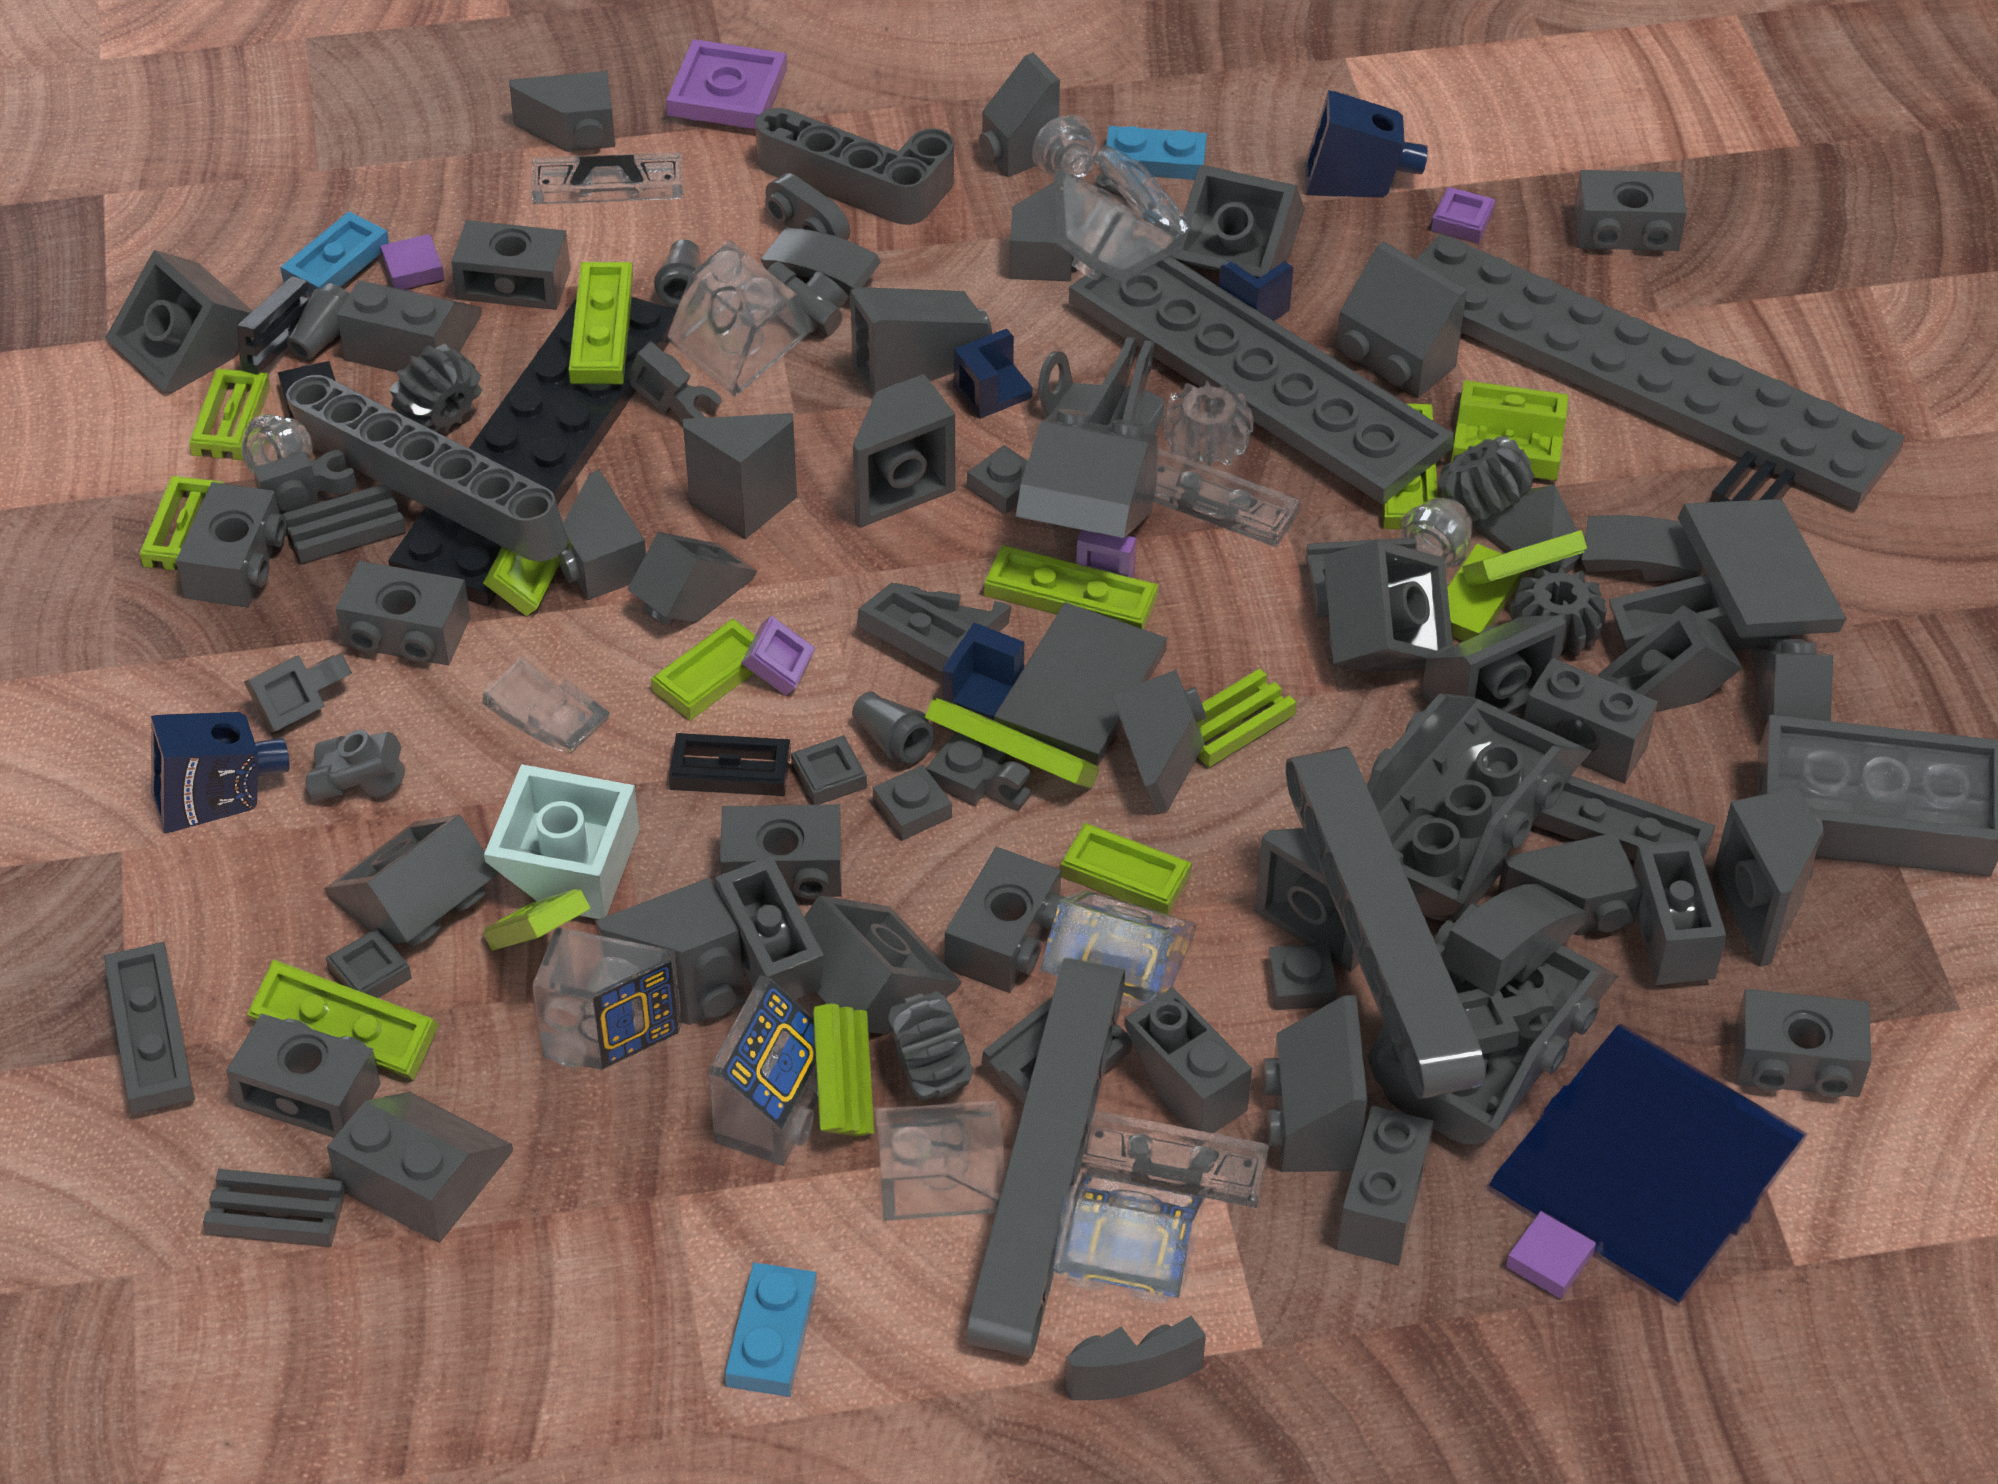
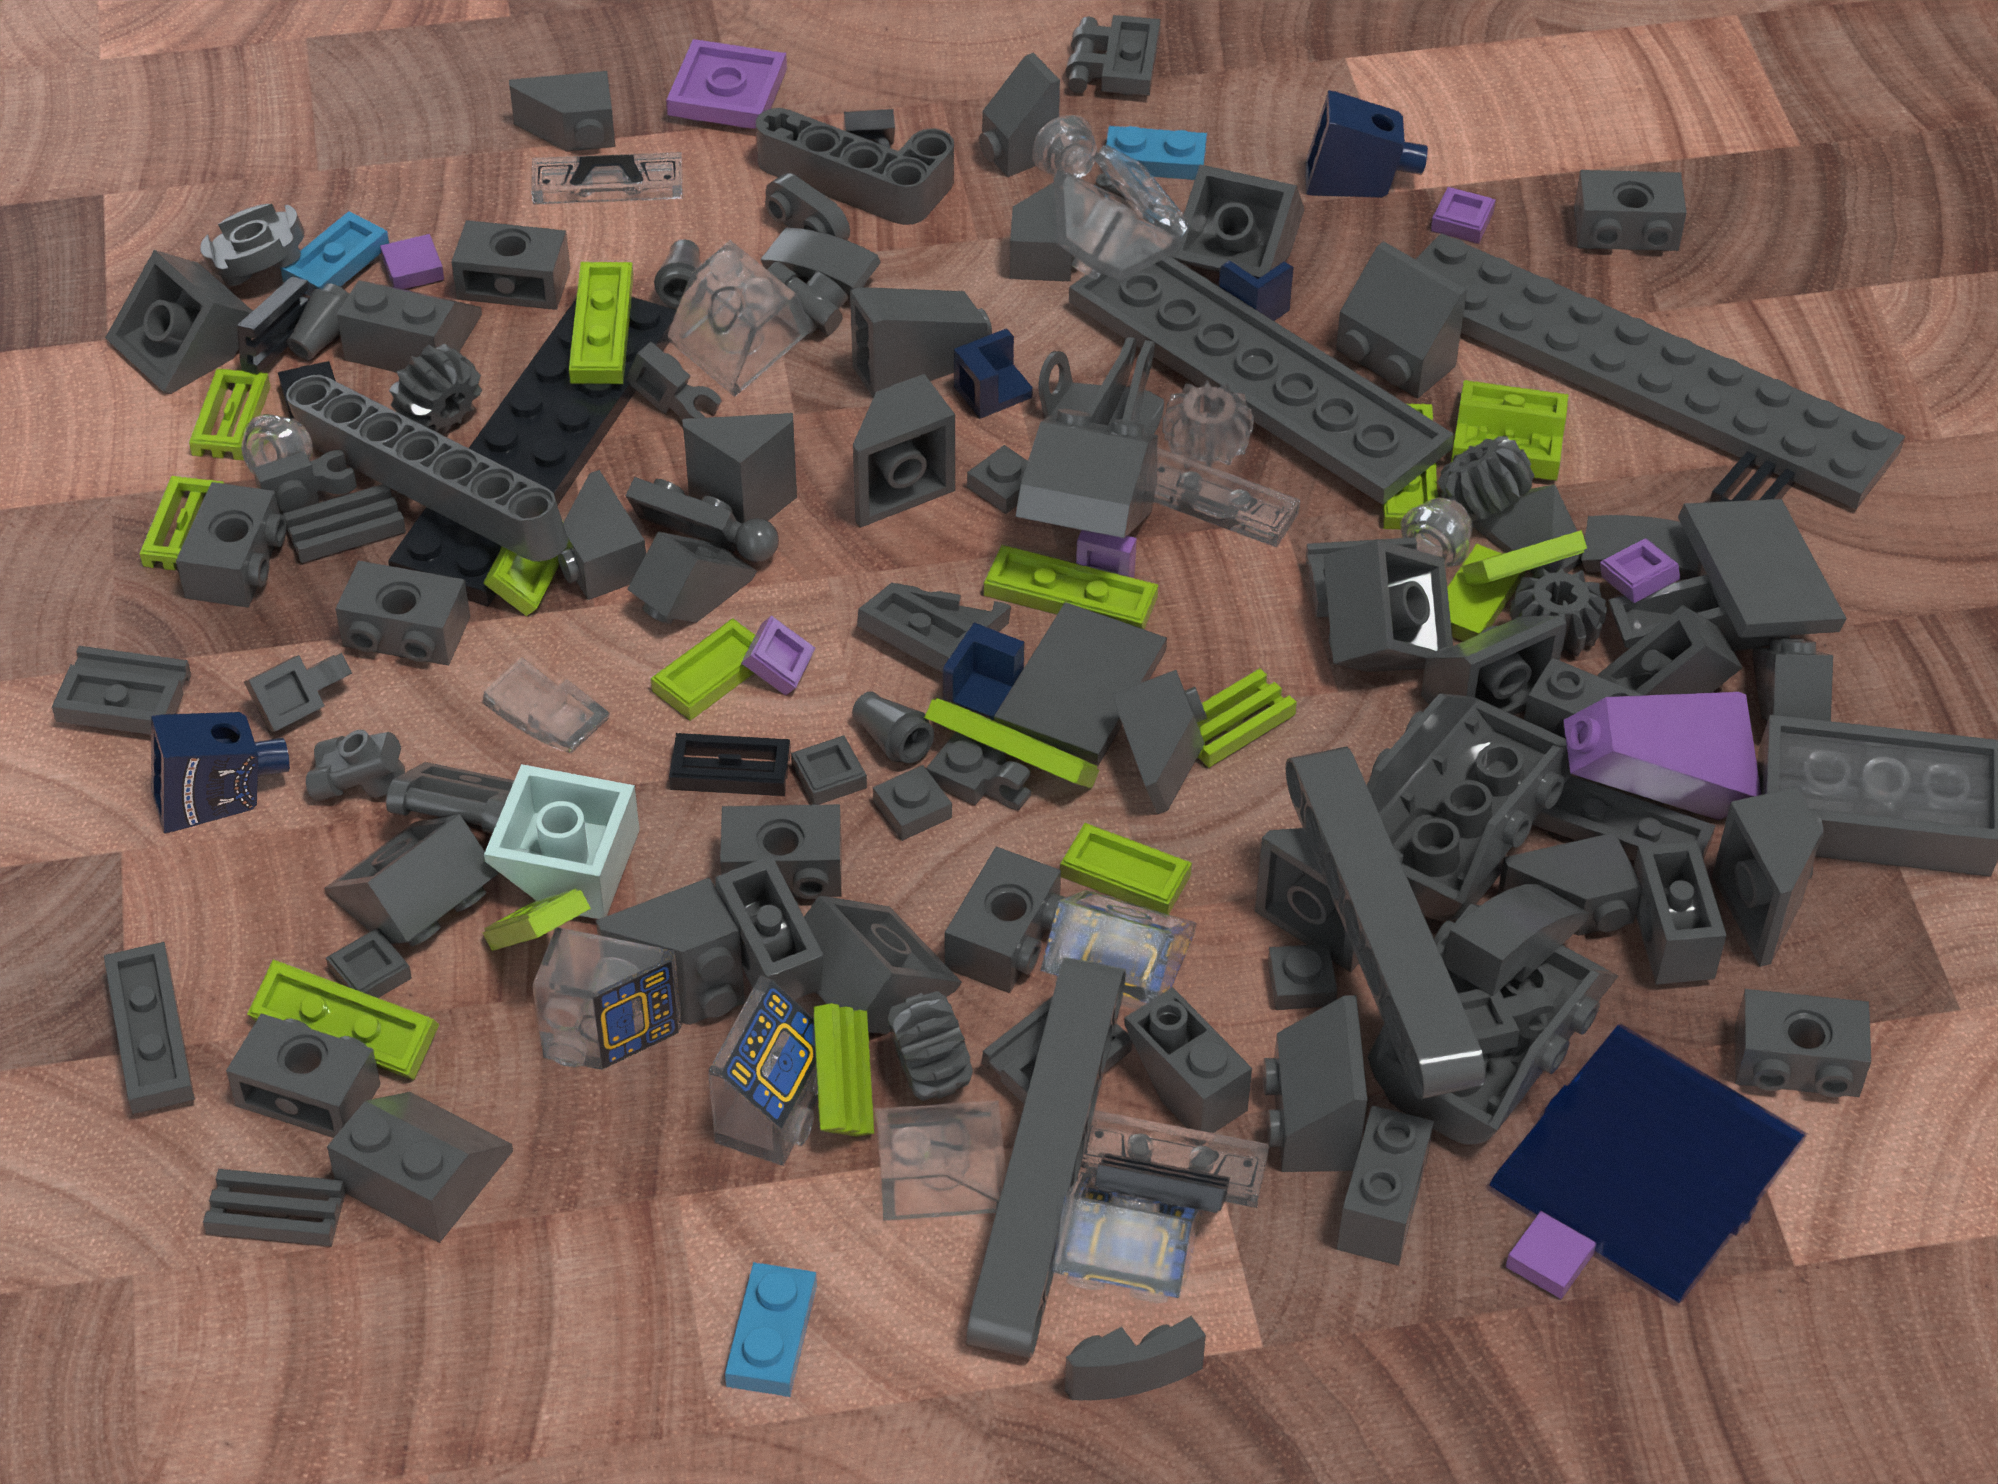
none -> dark grey plate [52,646,191,735]
none -> dark grey plate [200,204,305,286]
none -> dark grey plate [386,762,515,834]
none -> dark grey plate [625,477,779,562]
none -> black tile [843,109,895,148]
none -> dark grey plate [1065,15,1161,96]
none -> black tile [1095,1153,1230,1213]
none -> medium lavender slope [1563,692,1761,820]
none -> medium lavender tile [1600,538,1680,603]

